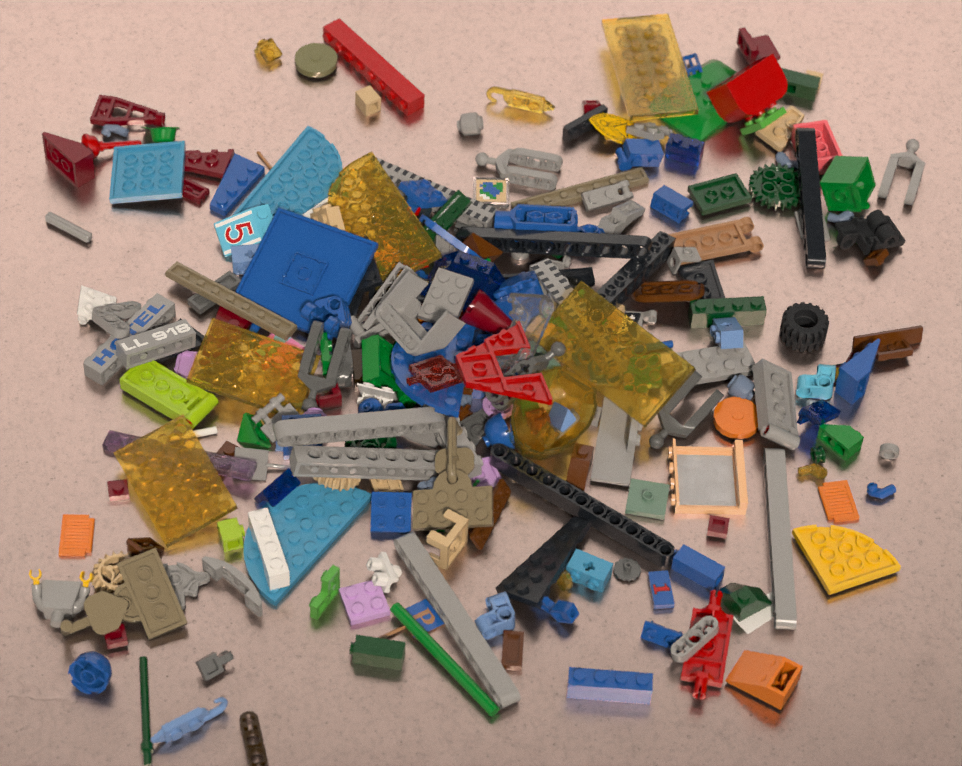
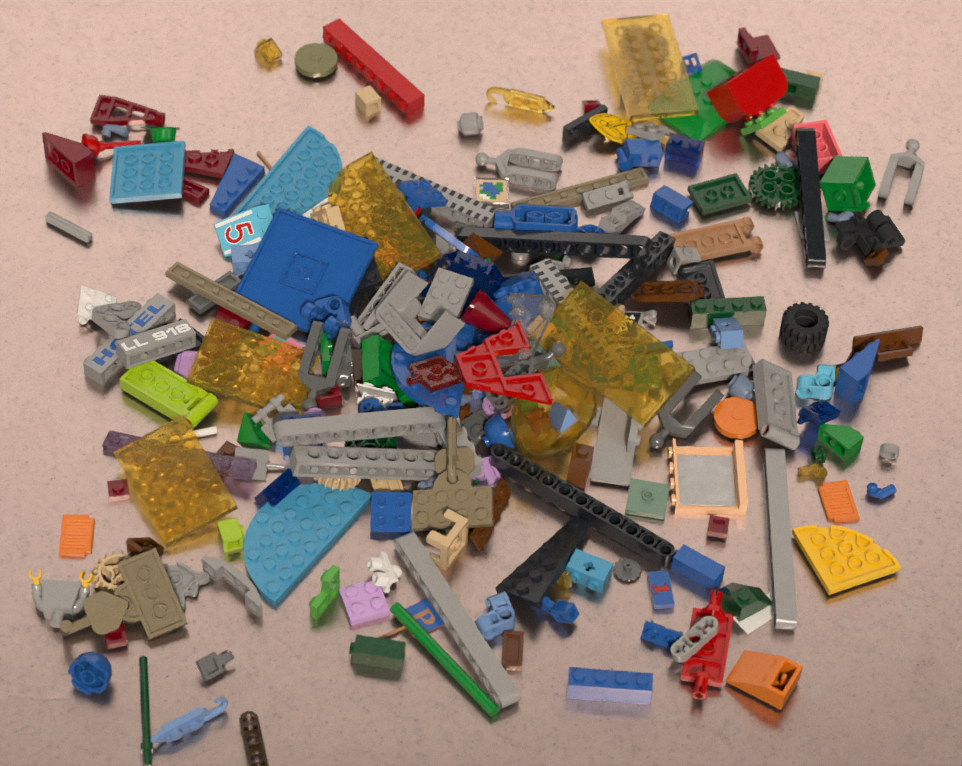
white arch [248,507,290,590] -> none
dark green plate [421,189,473,241] -> none

